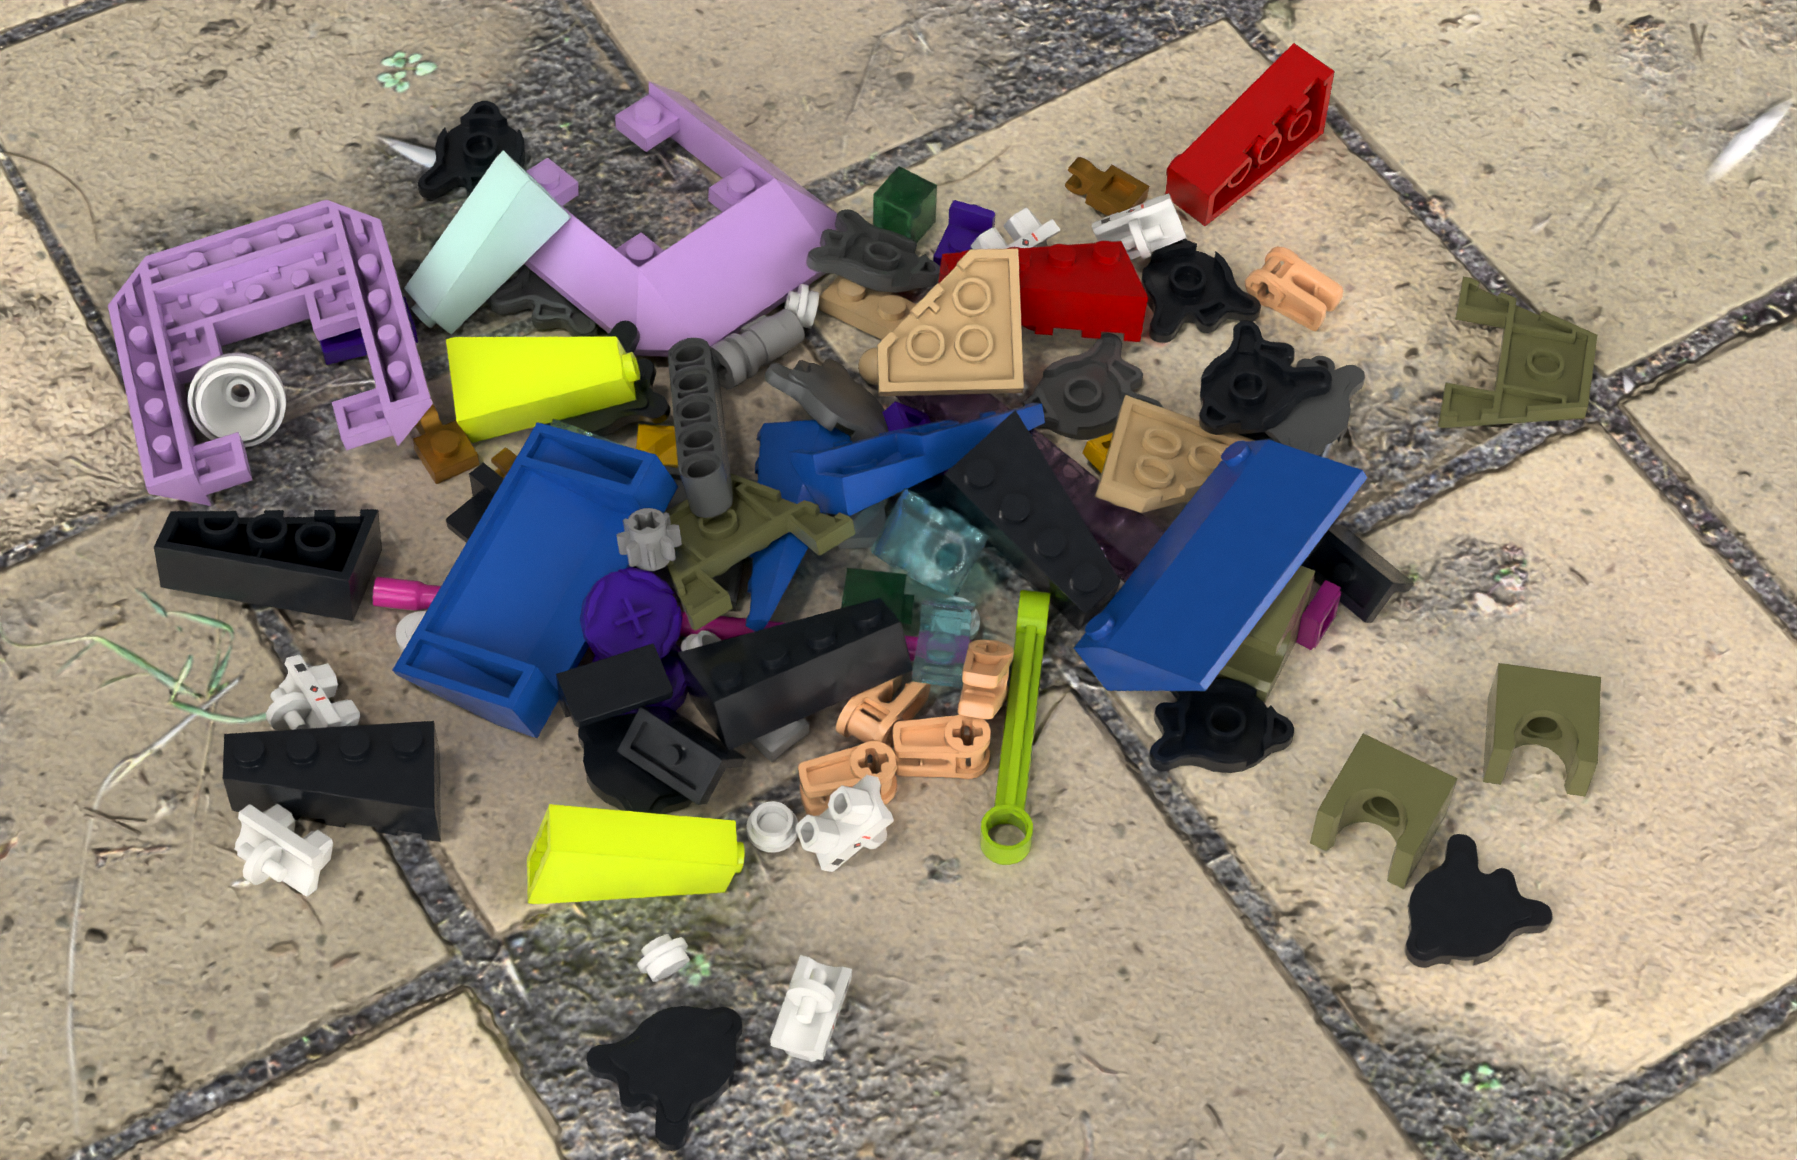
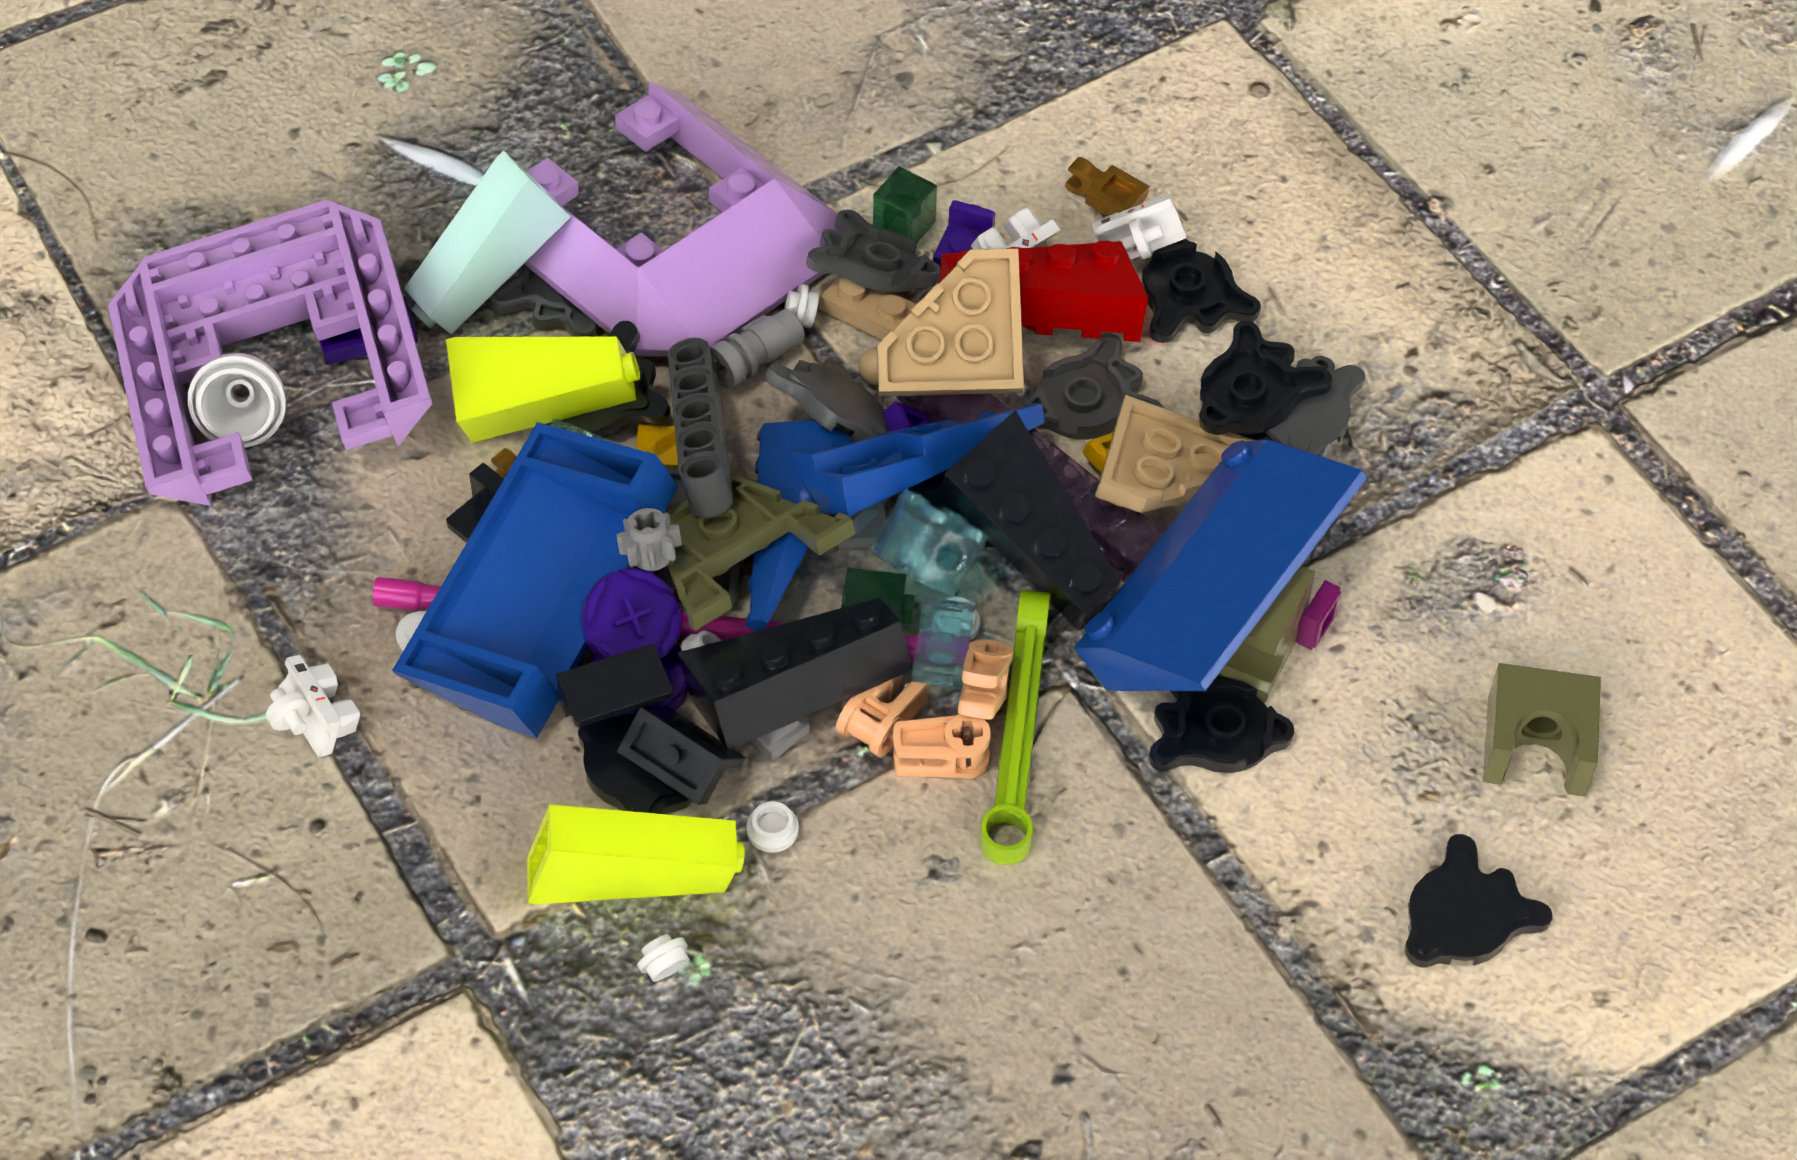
black wedge [154,509,382,621] -> none
black wedge [222,721,441,842] -> none
white hips [235,804,333,897] -> none
pearl gold plate [413,402,479,484] -> none
black tile [418,101,525,199] -> none
black tile [586,1006,742,1151] -> none
white hips [770,955,852,1062] -> none
white hips [796,775,894,872] -> none
light nougat piece [798,741,897,816] -> none
red wedge [1165,43,1335,226] -> none
light nougat piece [1245,246,1343,332] -> none
black panel [1301,524,1414,623] -> none
olive piece [1310,733,1458,889] -> none
olive wing [1437,276,1598,428] -> none

